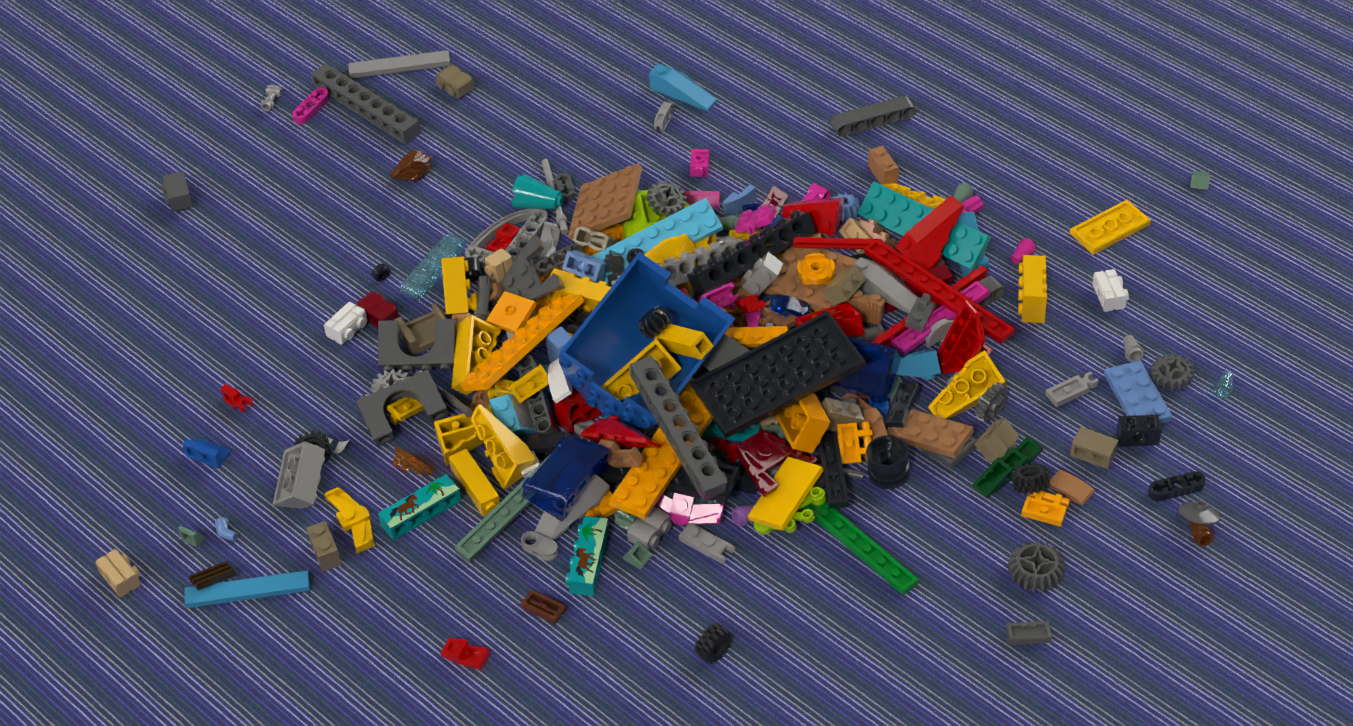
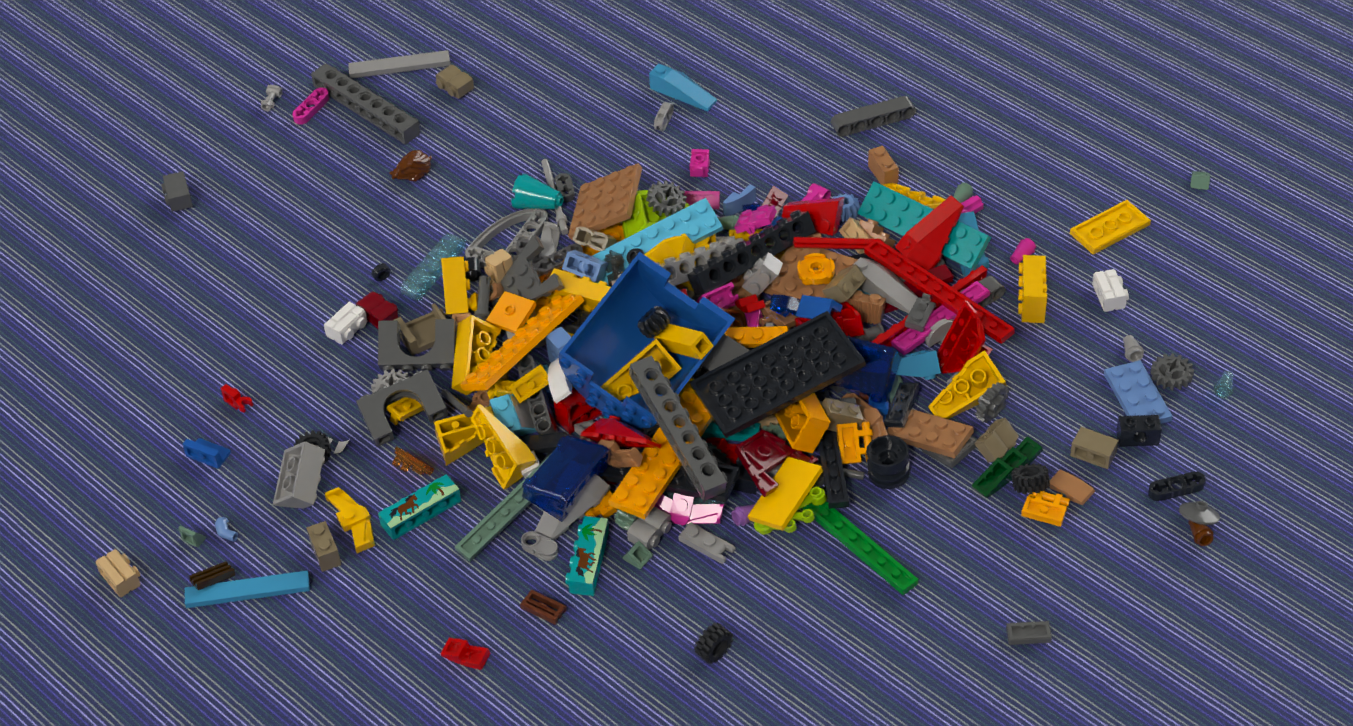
yellow brick [449,449,500,516] -> none
red slope [486,222,521,252] -> none
dark grey gear [1008,541,1065,593] -> none
light grey plate [1045,372,1099,408] -> none
none -> blue panel [796,295,843,319]

